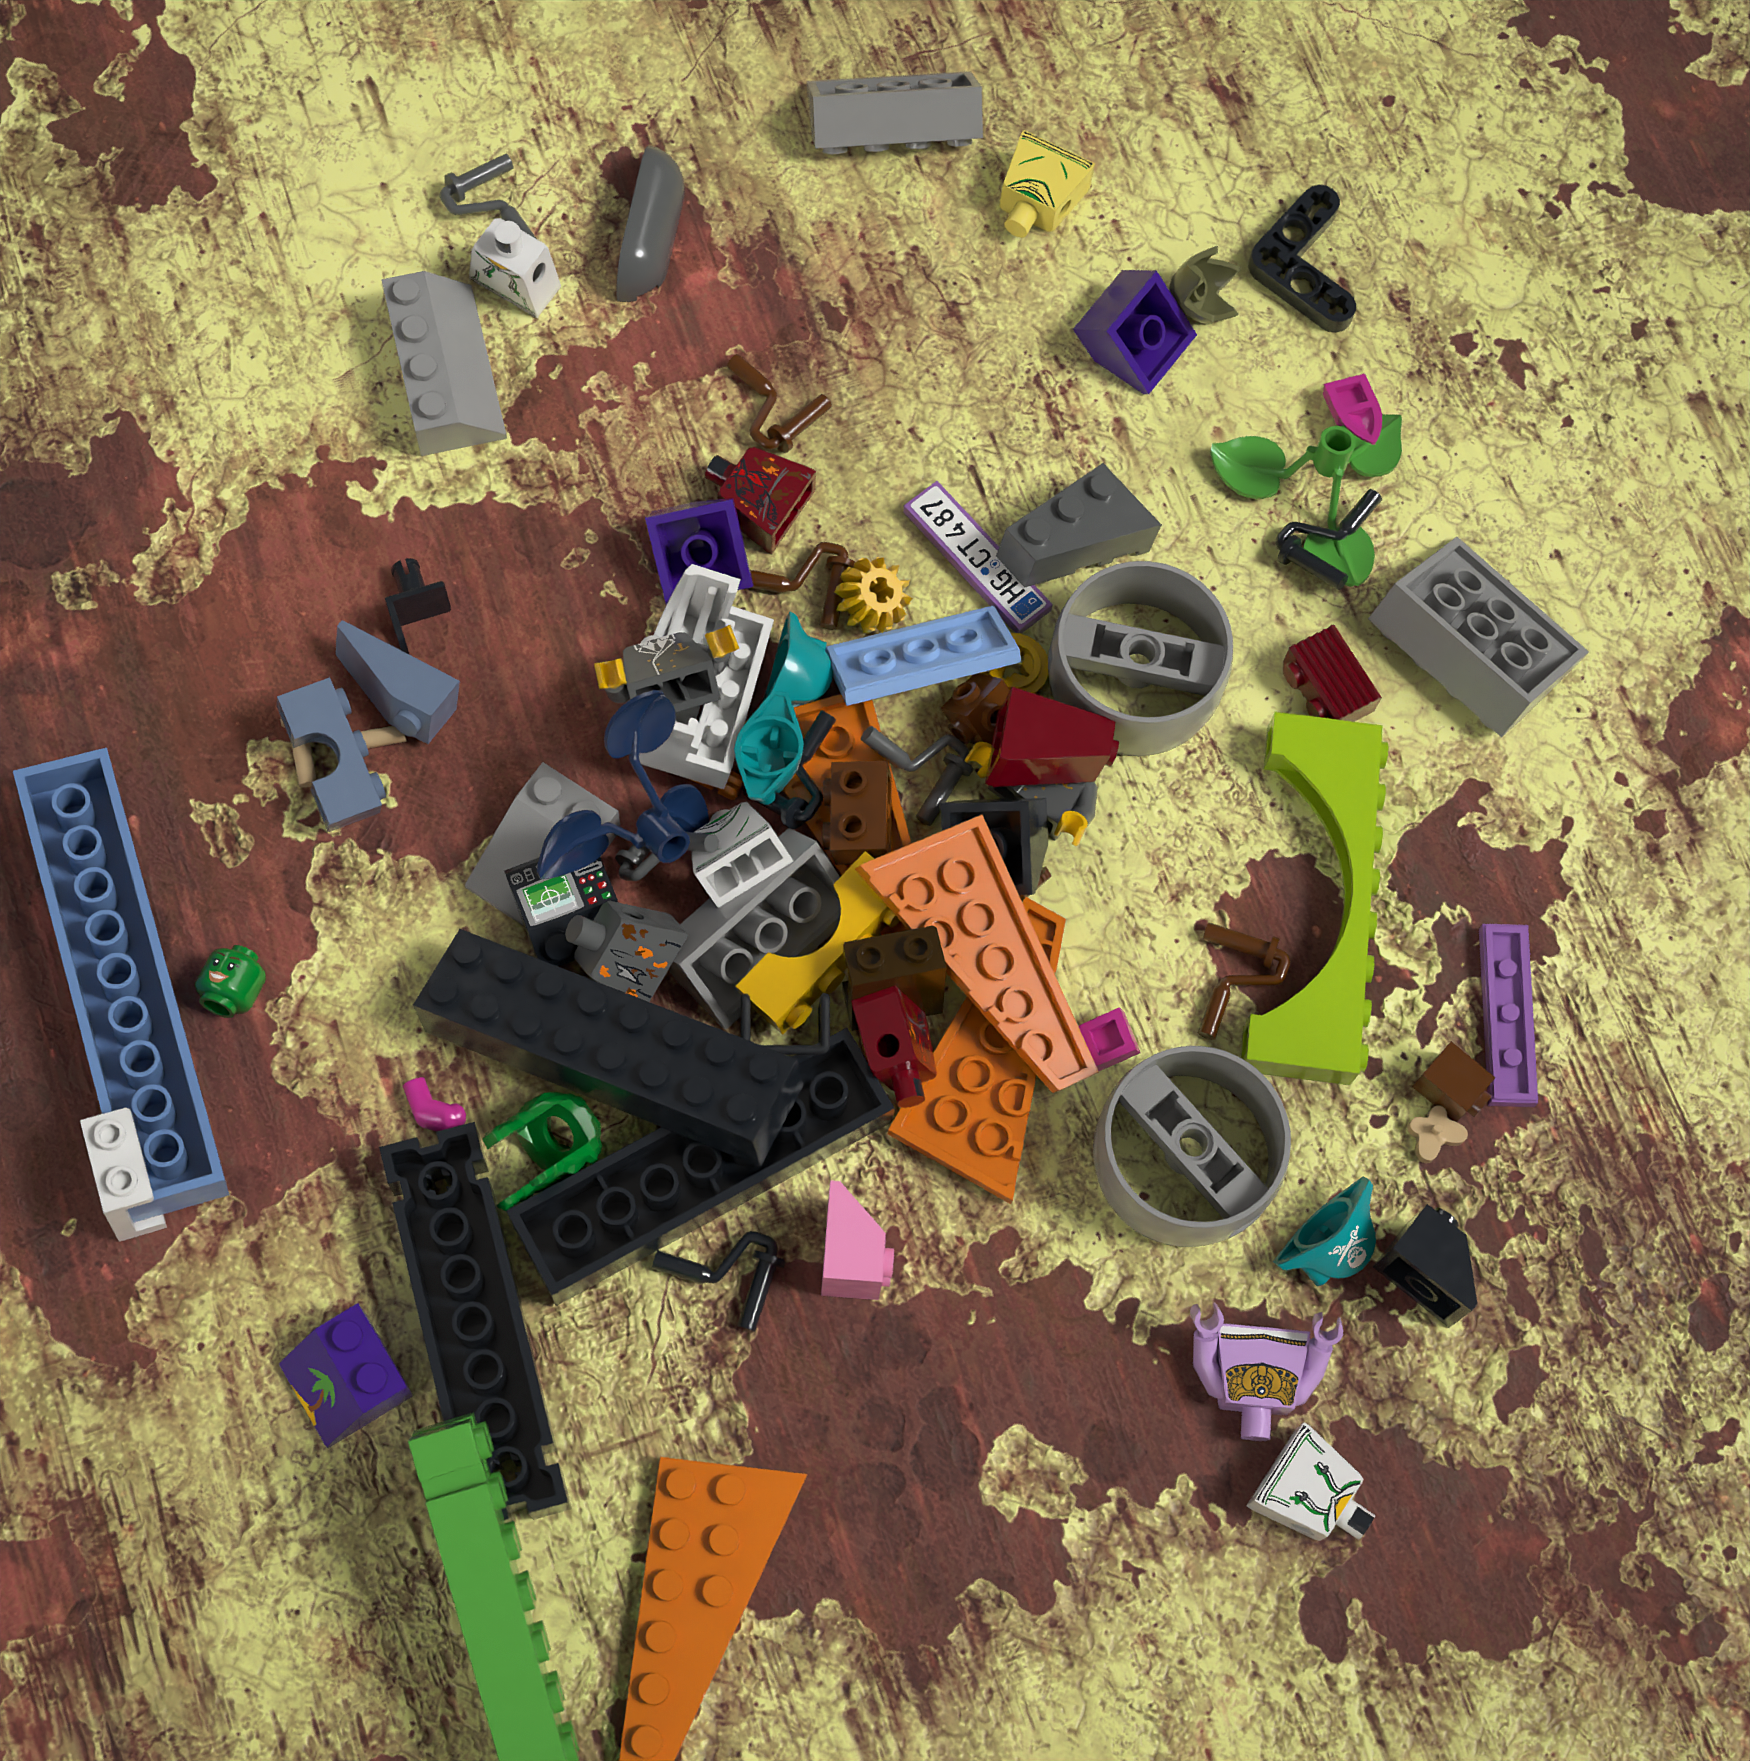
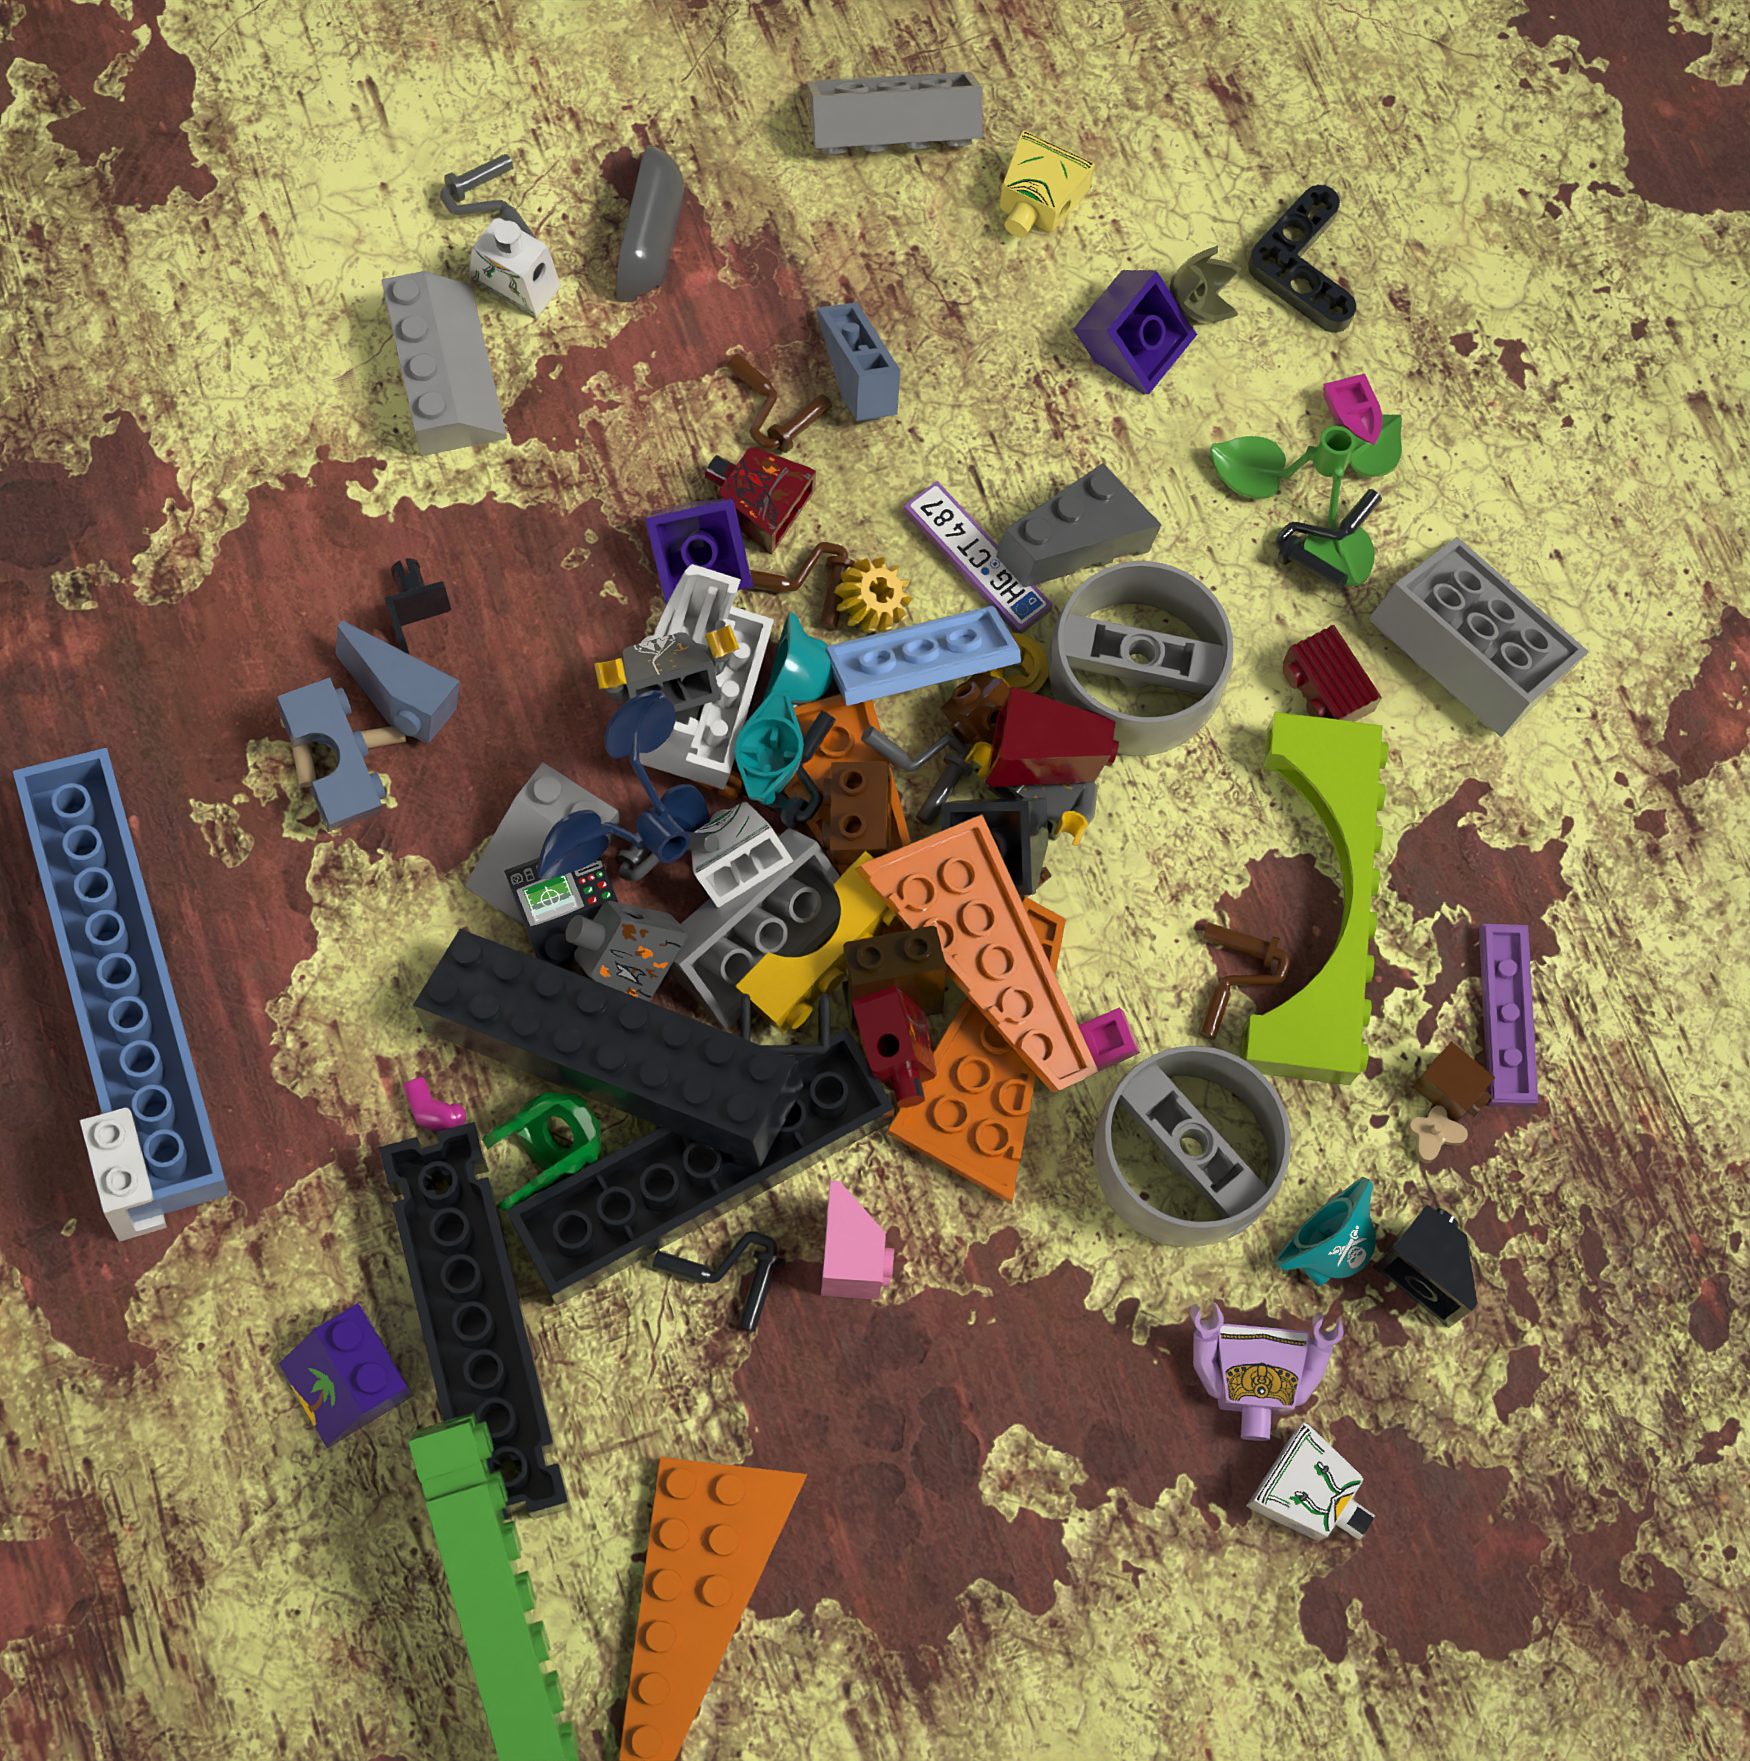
green head [195,945,266,1018] -> none
none -> sand blue slope [817,302,900,421]

